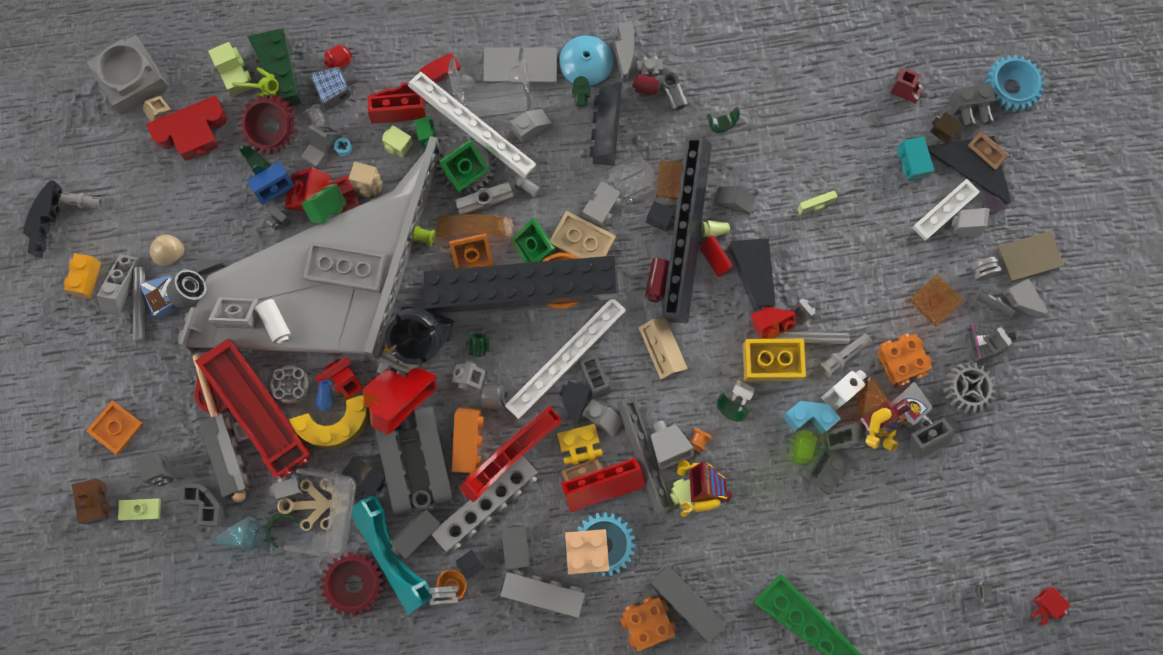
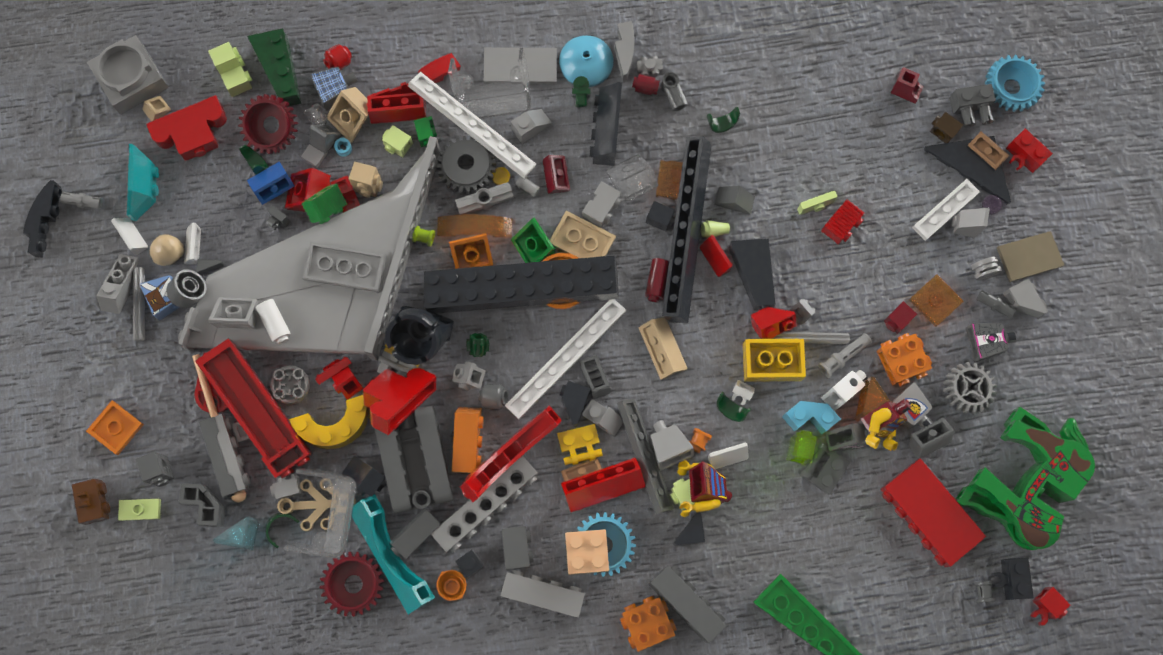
light orange brick [64,253,101,299] -> none
lime plant [232,67,279,97] -> none
blue cone [315,380,335,411] -> none
light grey wheel [429,586,458,605] -> none
green slope [439,140,489,192] -> none
teal brick [897,136,934,181] -> none
dark grey tile [983,327,1012,354] -> none
none -> white slope [111,218,148,255]
none -> teal wedge [126,144,159,221]
none -> white slope [184,223,201,264]
none -> tan slope [326,87,368,143]
none -> yellow piece [492,167,510,185]
none -> dark red slope [543,155,570,194]
none -> black slope [672,512,705,546]
none -> white slope [708,442,749,469]
none -> red brick [821,199,864,245]
none -> red brick [880,458,986,567]
none -> dark red brick [884,301,917,334]
none -> green animal [955,407,1095,550]
none -> black brick [991,557,1034,600]
none -> red brick [1006,128,1053,173]

